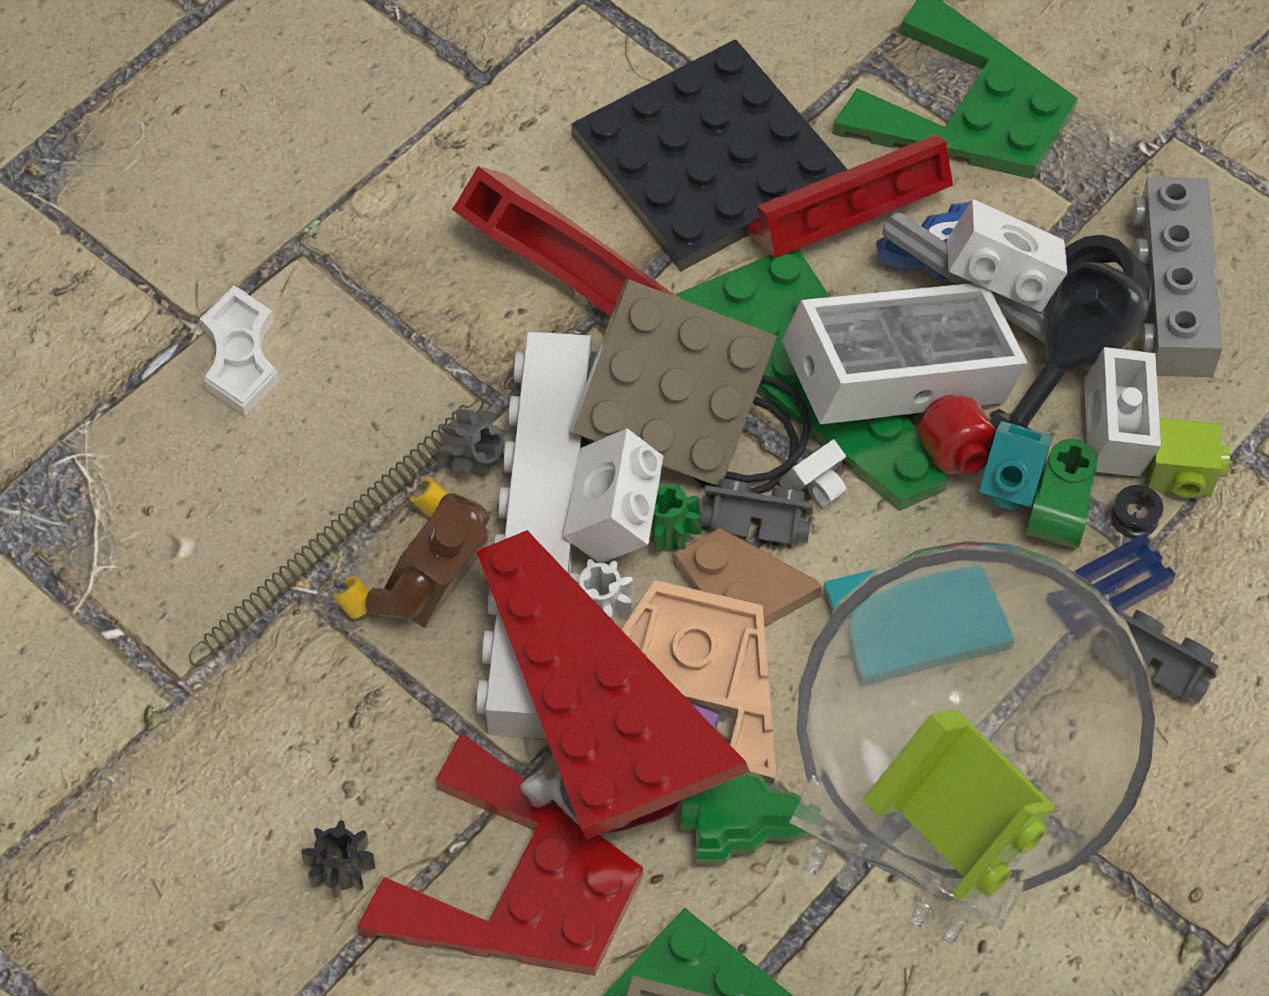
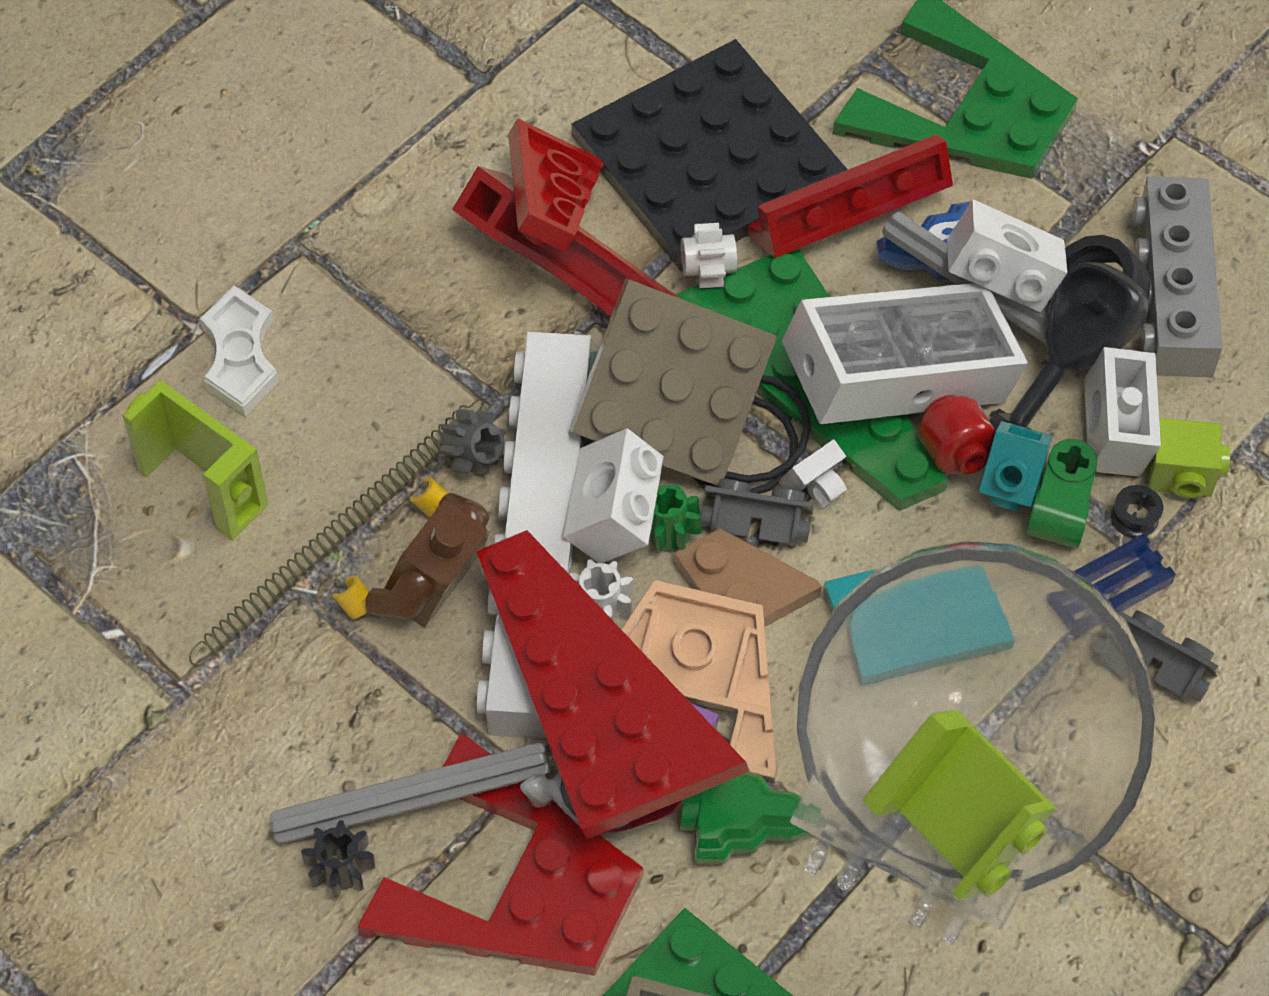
none -> lime panel [122,379,269,541]
none -> light grey axle [270,742,550,844]
none -> red wing [508,118,604,252]
none -> white gear [681,223,737,289]

